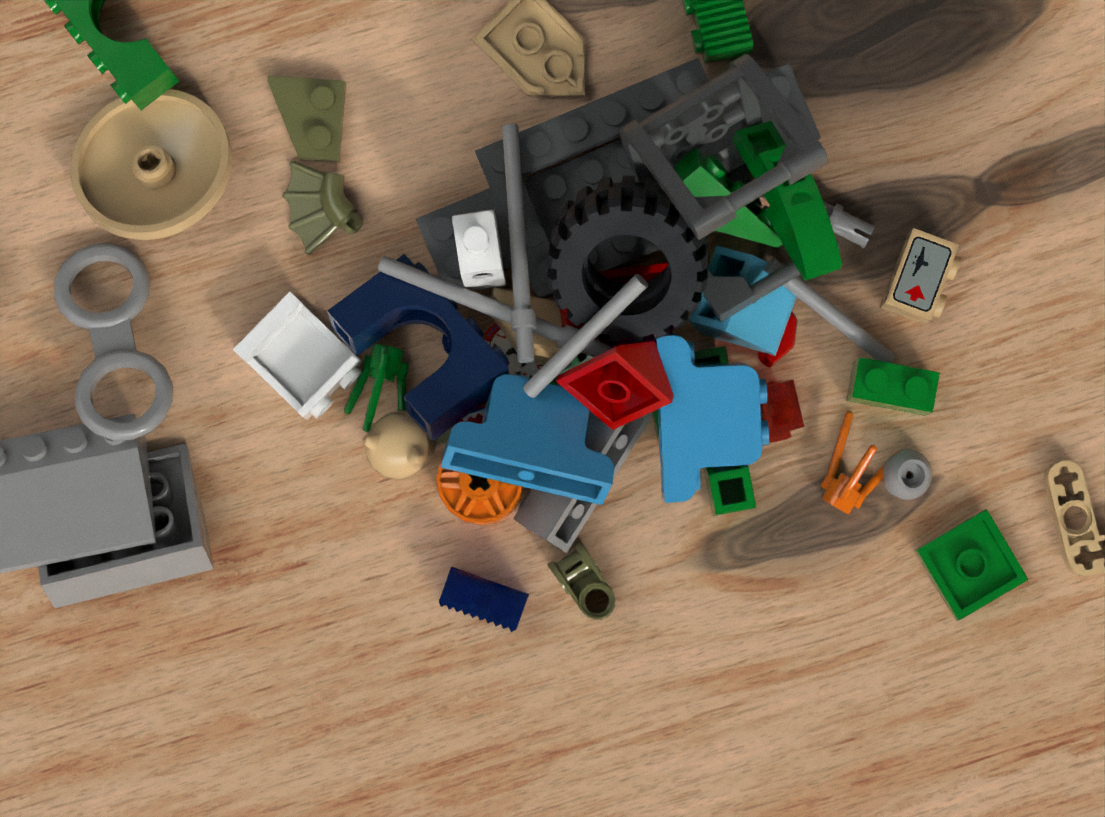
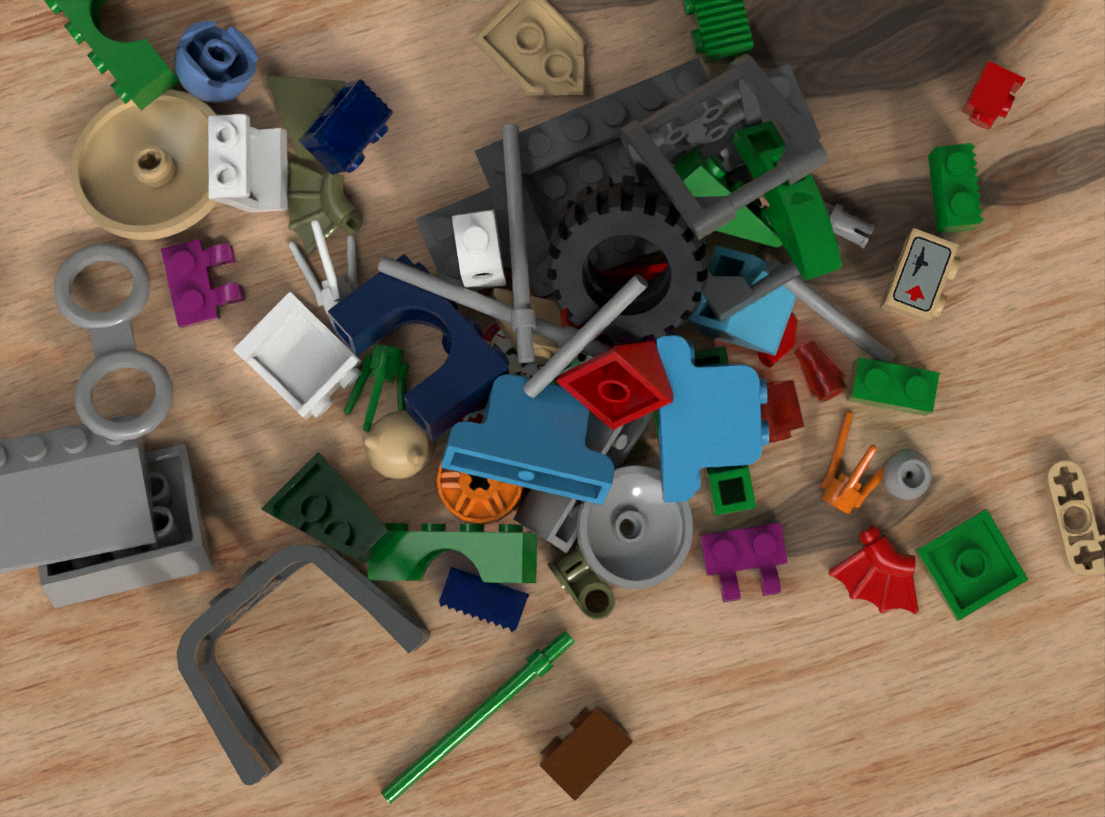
none -> magenta plate [161,239,245,328]
none -> medium blue cylinder [174,20,258,103]
none -> dark grey windscreen [177,544,431,786]
none -> white panel [208,114,288,213]
none -> dark green wing [261,452,395,564]
none -> white plant [289,219,359,315]
none -> clear blue brick [299,79,393,175]
none -> green arch [368,523,537,583]
none -> green bar [380,630,575,804]
none -> reddish brown brick [540,705,633,801]
none -> light grey dish [577,465,693,589]
none -> magenta plate [700,523,788,603]
none -> clear red cone [794,340,848,403]
none -> red arm [828,525,919,614]
none -> green brick [928,143,984,234]
none -> red brick [962,61,1026,129]

